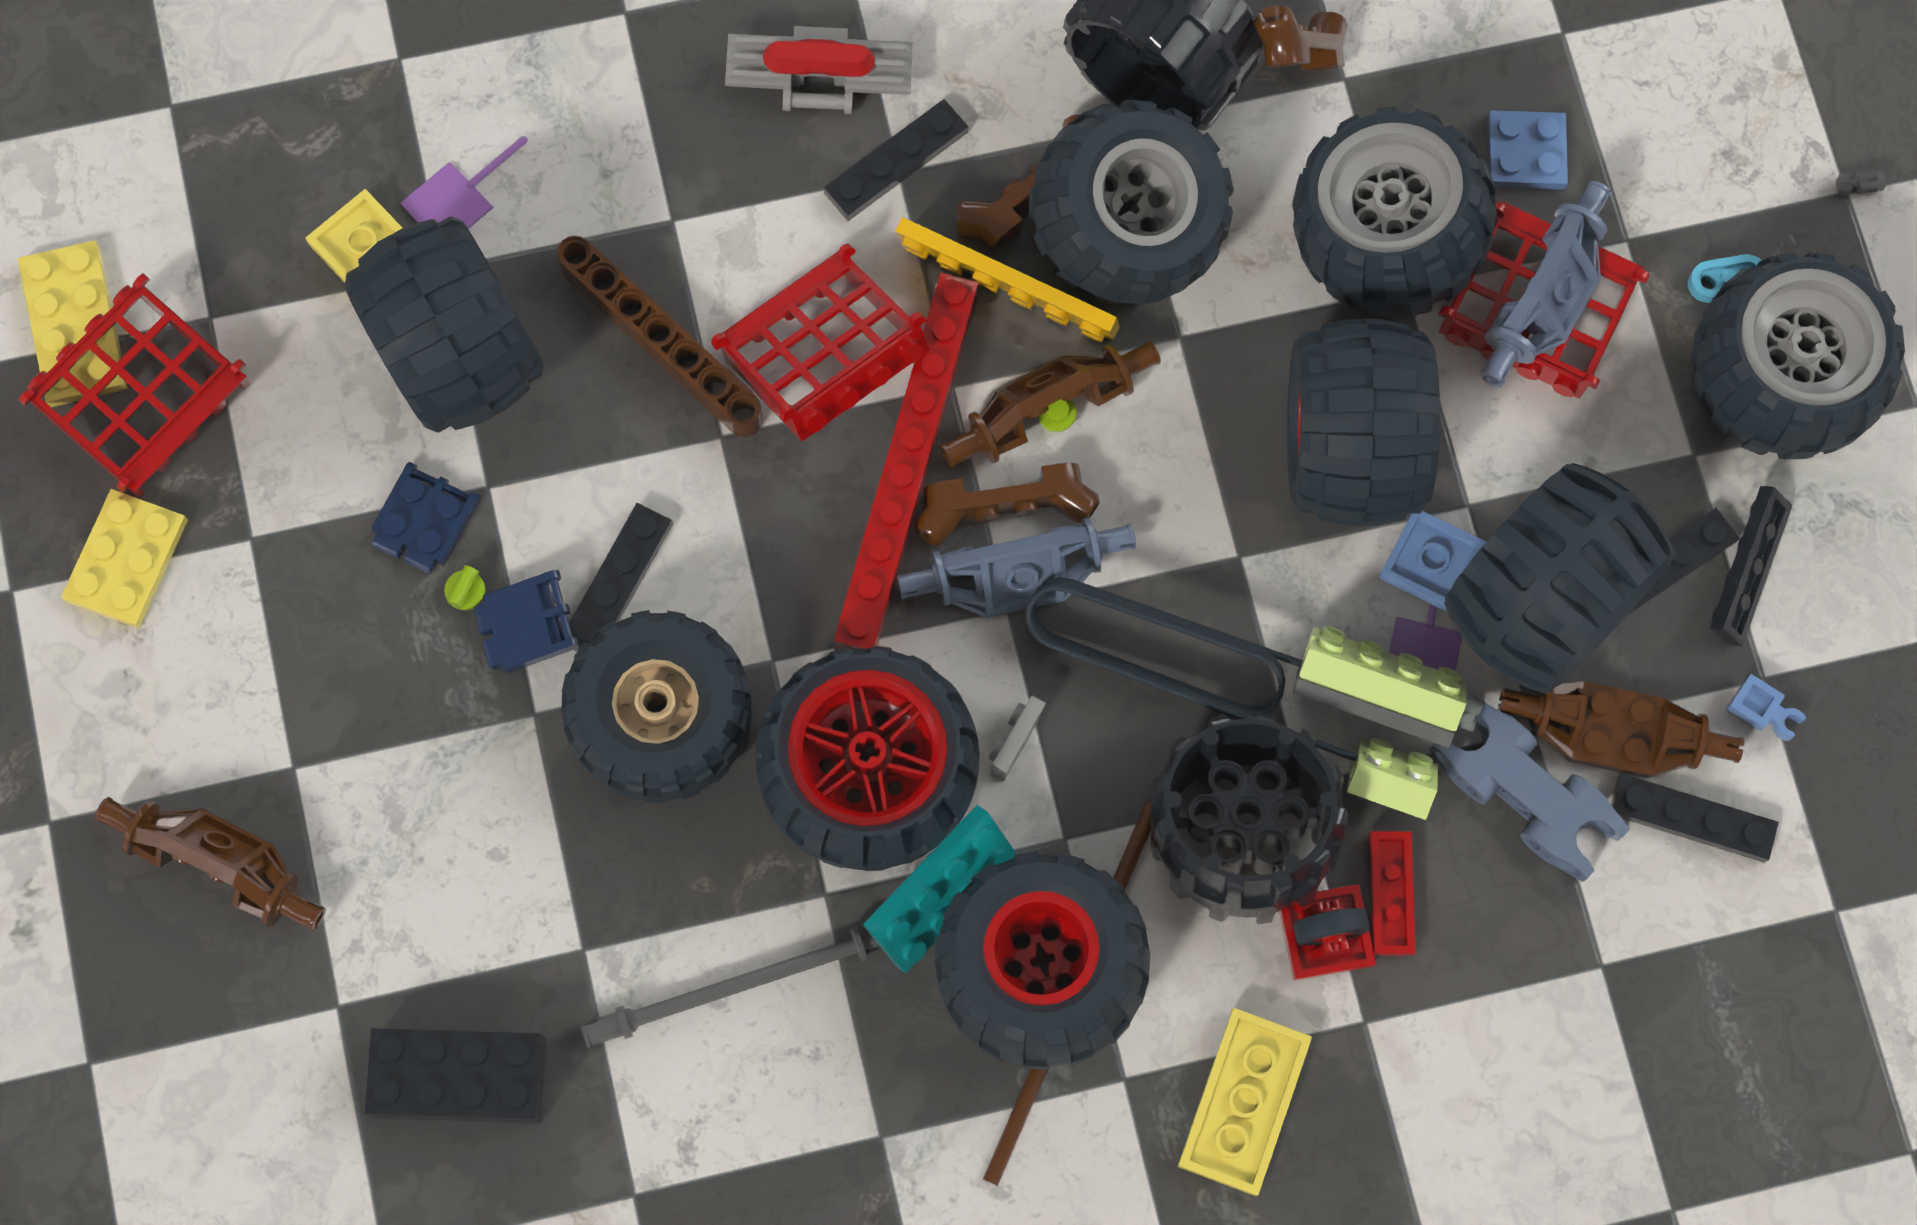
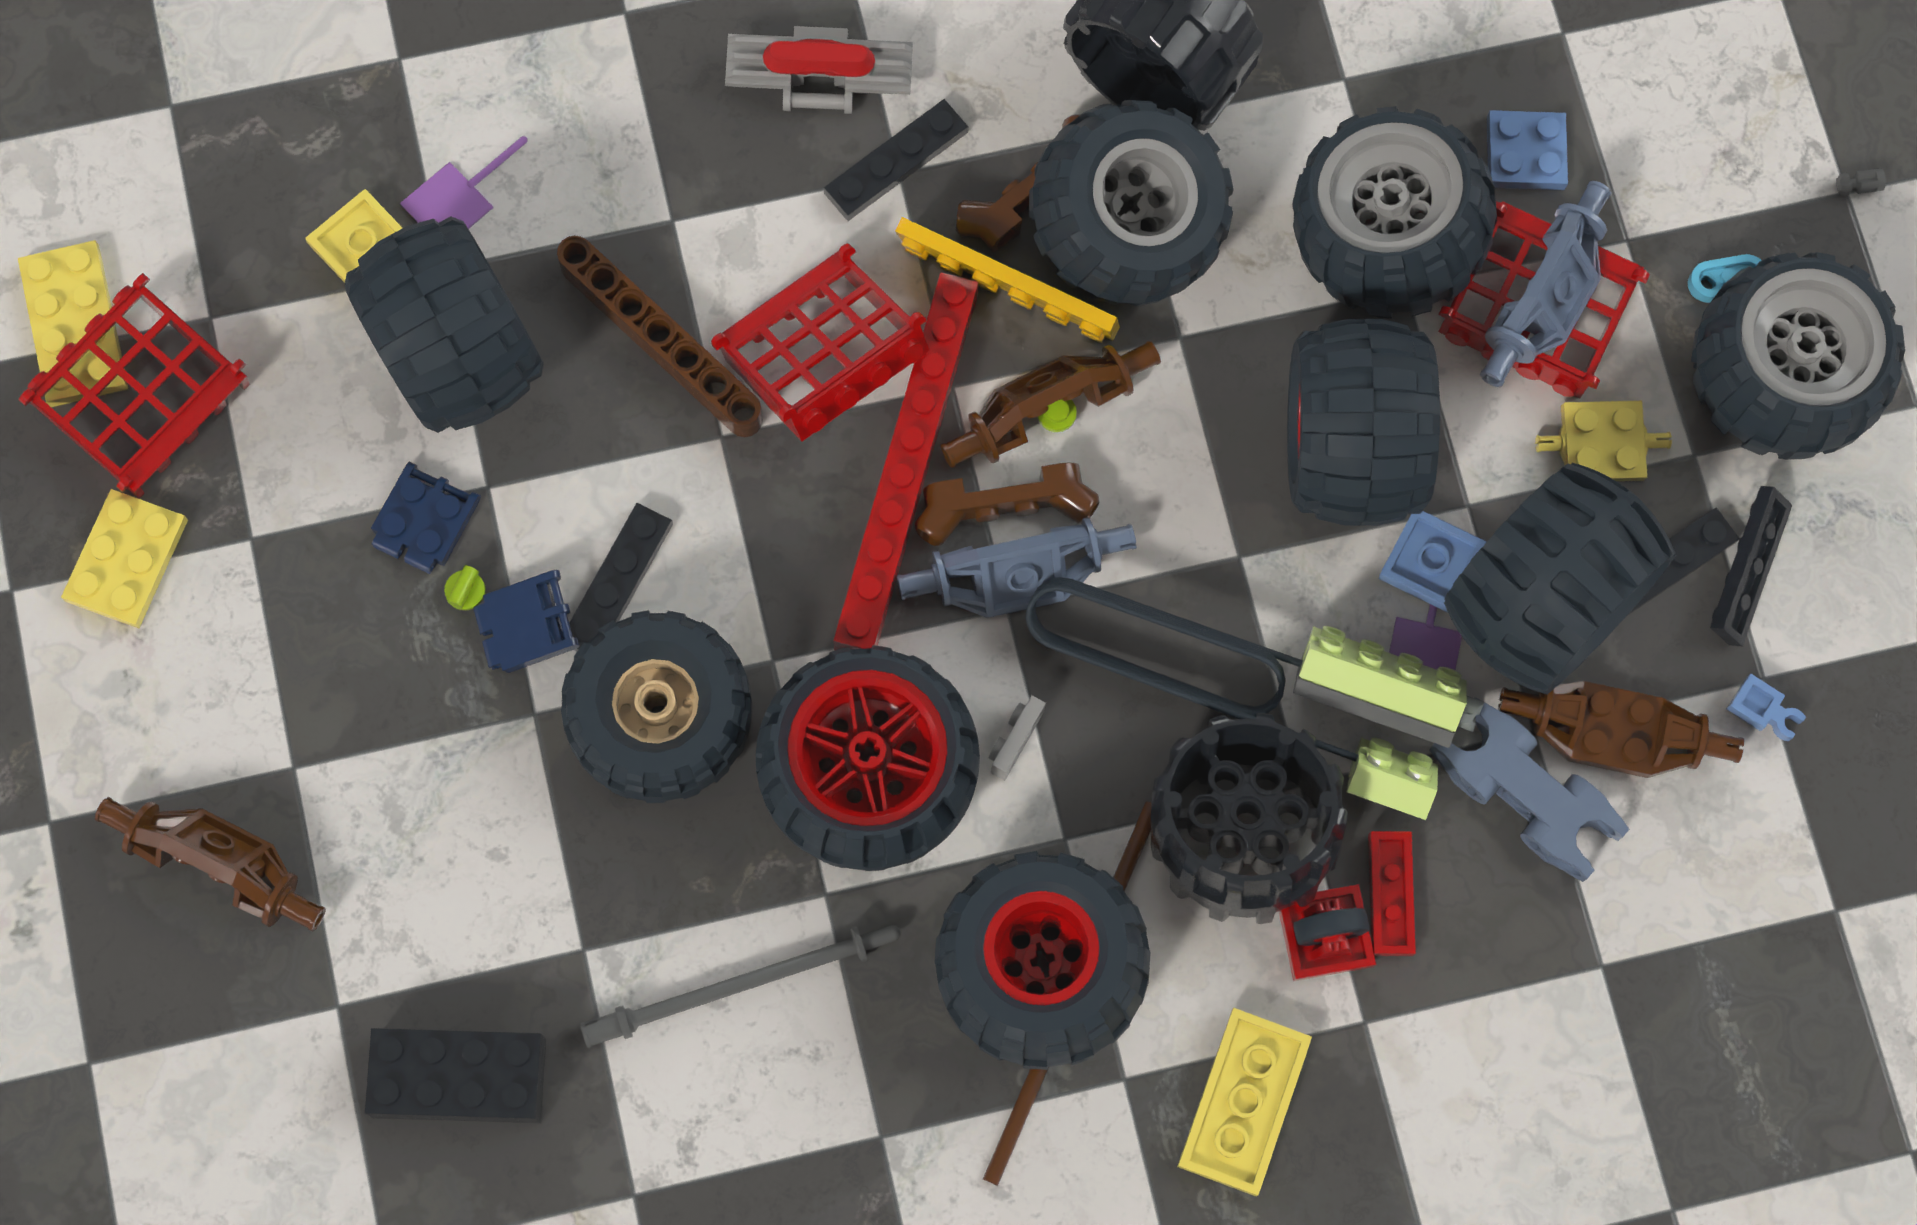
teal plate [863,804,1017,974] -> none
reddish brown plate [1254,5,1348,71] -> none
black plate [1611,773,1779,863] -> none
none -> light yellow plate [1535,400,1672,481]

